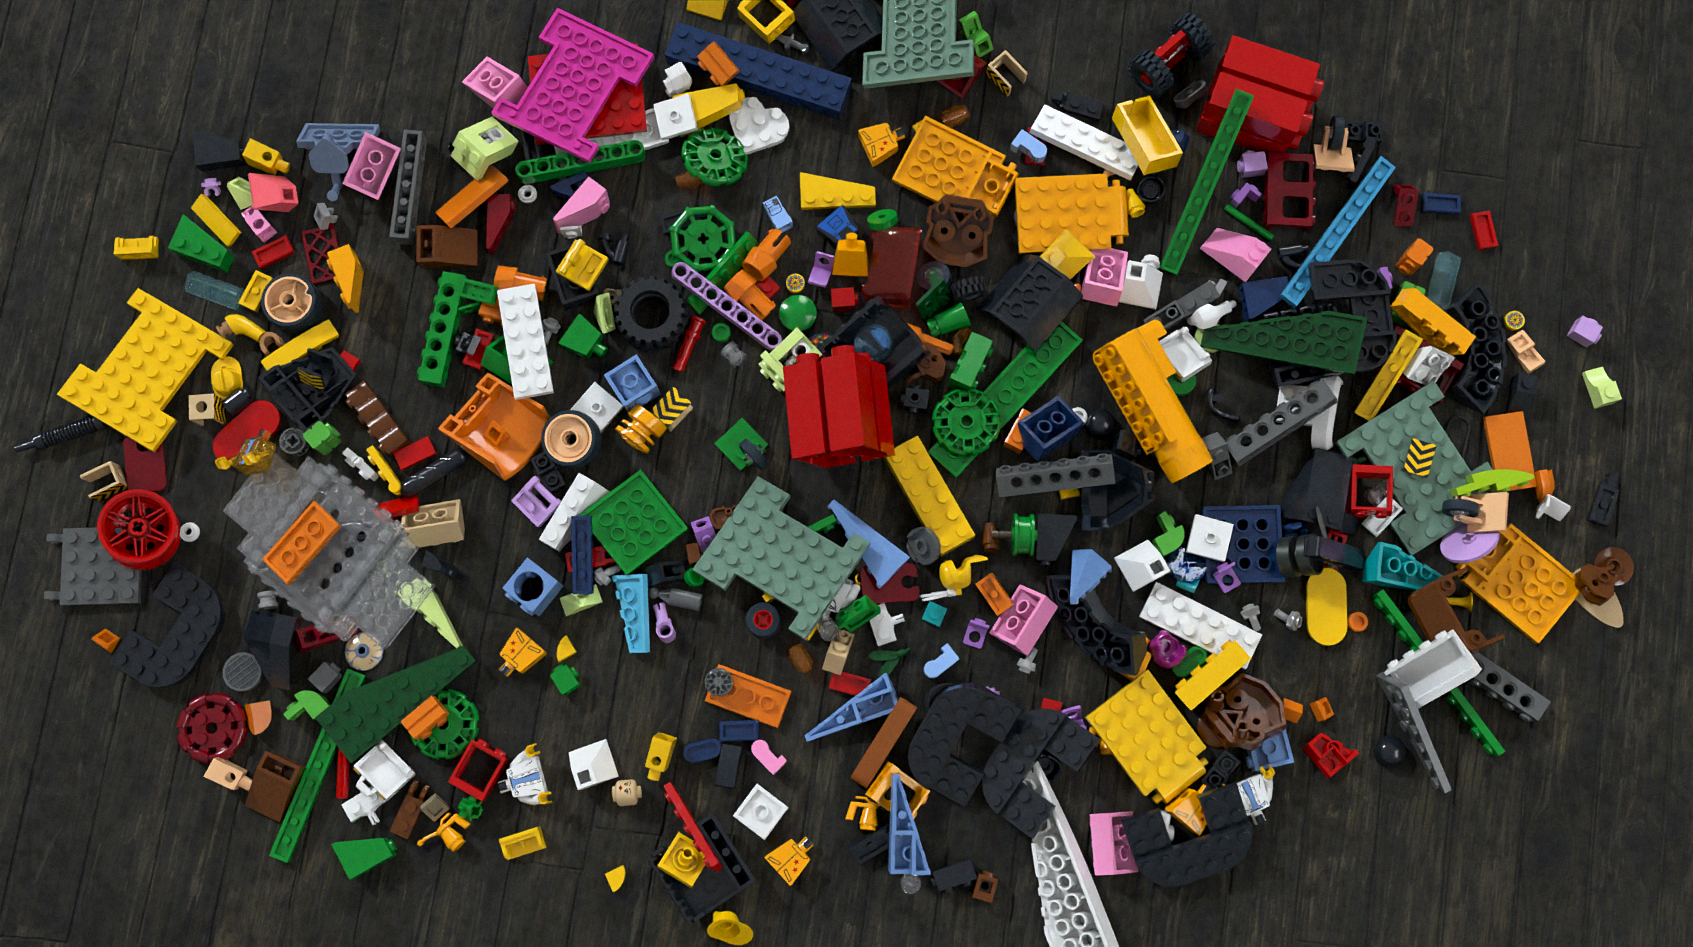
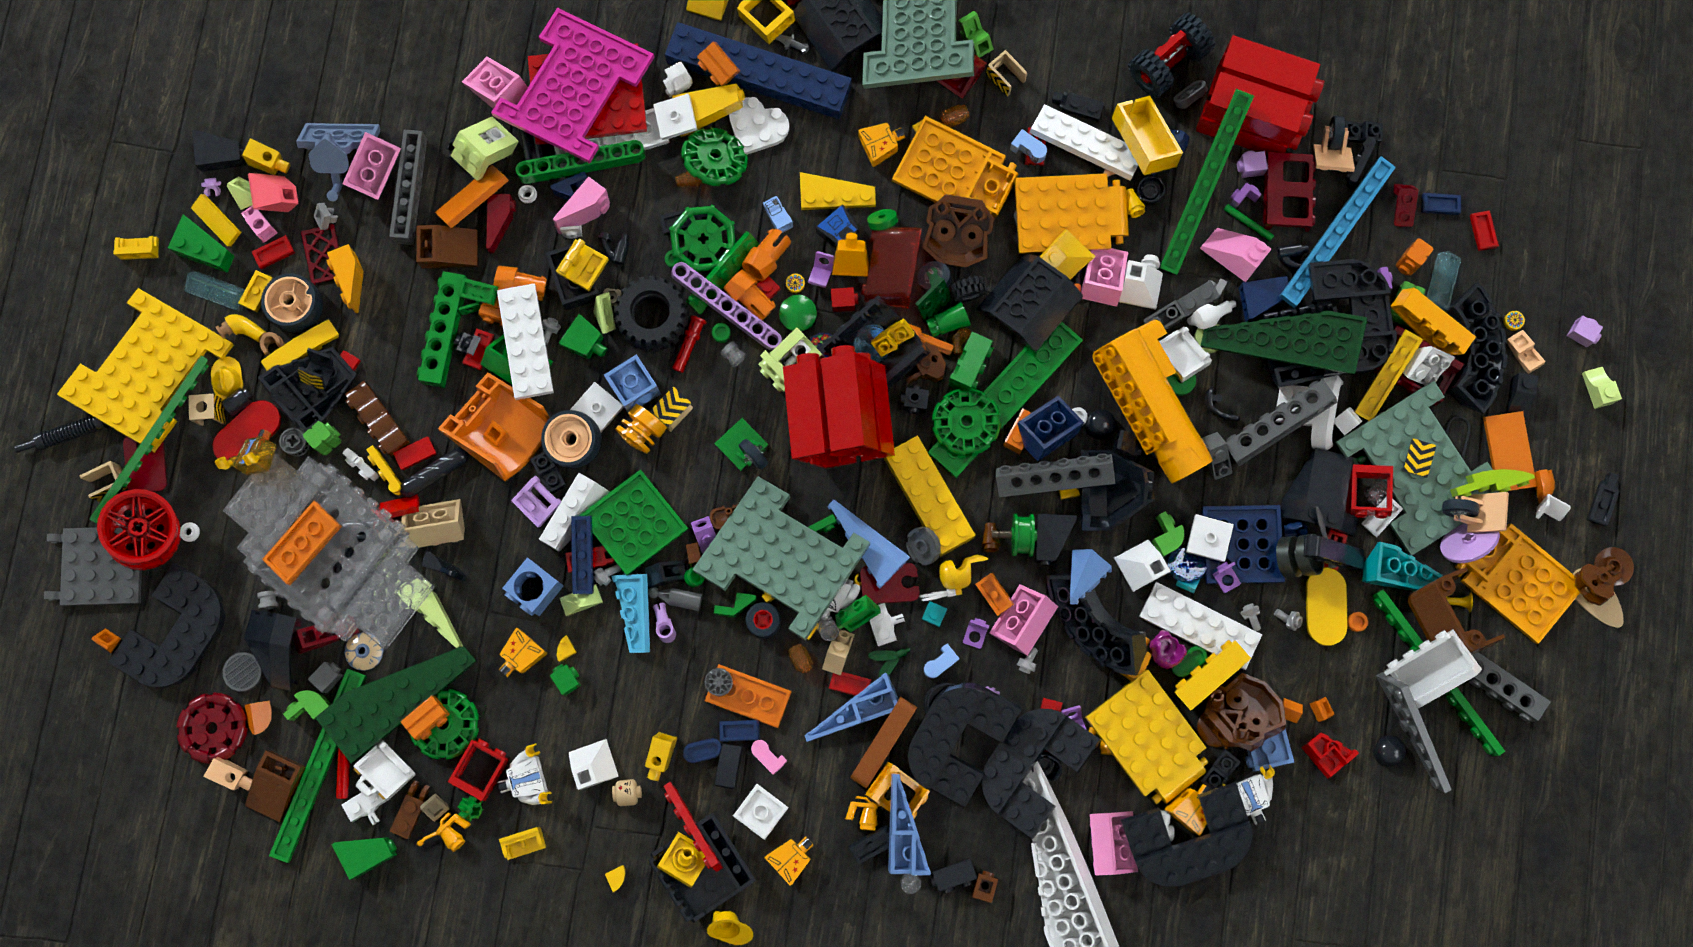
none -> green plate [89,356,209,523]
none -> green slope [714,593,757,618]
none -> yellow slope [871,319,914,357]
none -> white piece [1334,407,1362,435]

